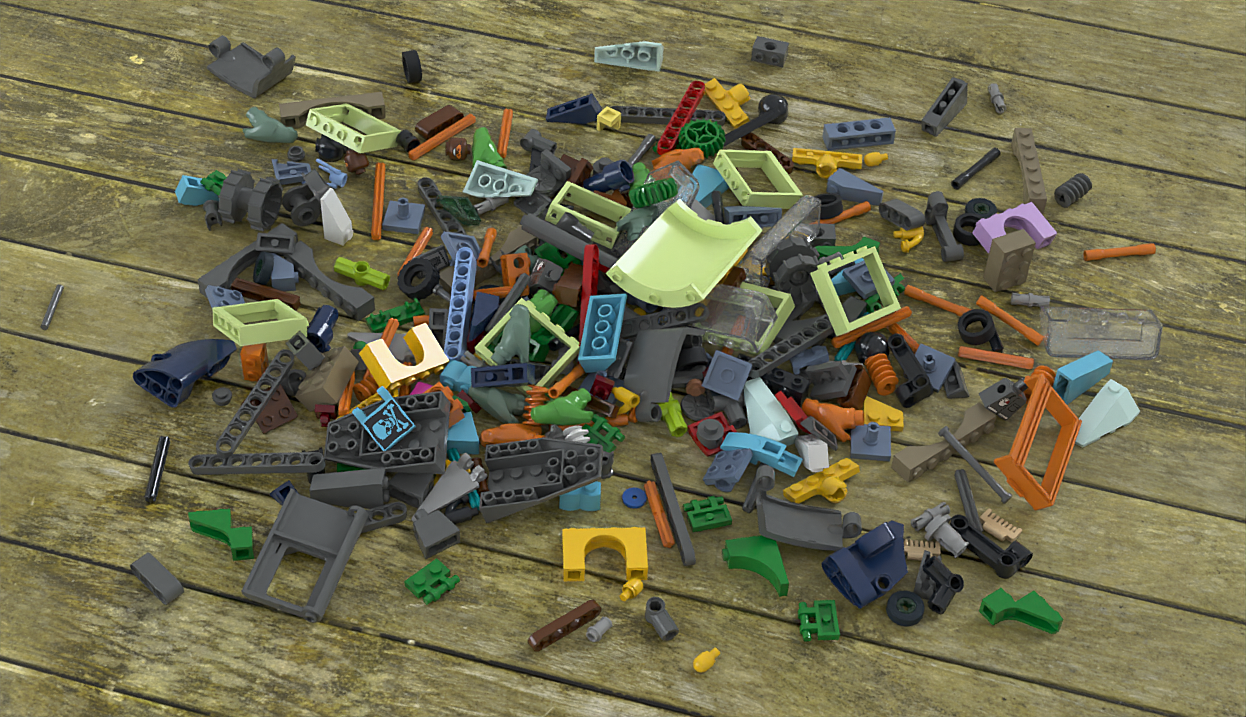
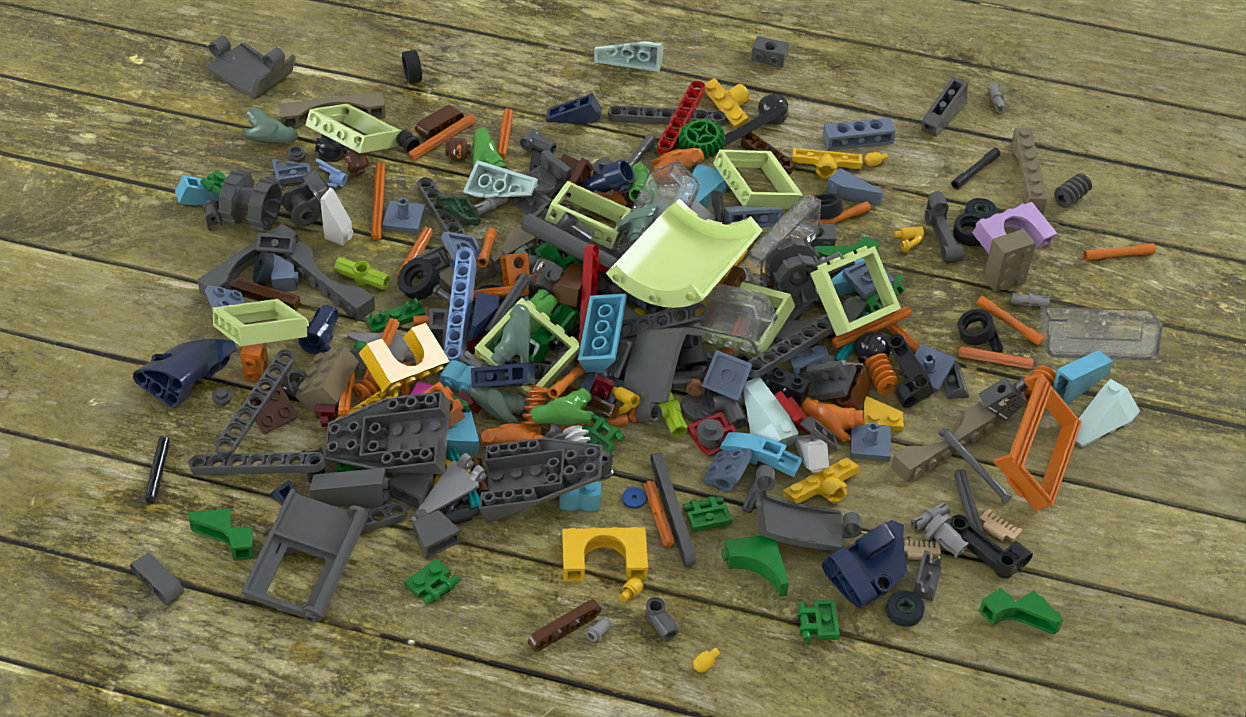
dark grey bar [40,284,64,330] -> none
dark grey brick [285,330,325,371] -> none
flag [352,386,416,451] -> none
light yellow panel [597,106,621,131] -> none
green gear [629,178,678,208] -> none
dark grey beam [879,199,925,231] -> none
orange piece [904,285,972,317] -> none
black piece [922,556,964,614] -> none

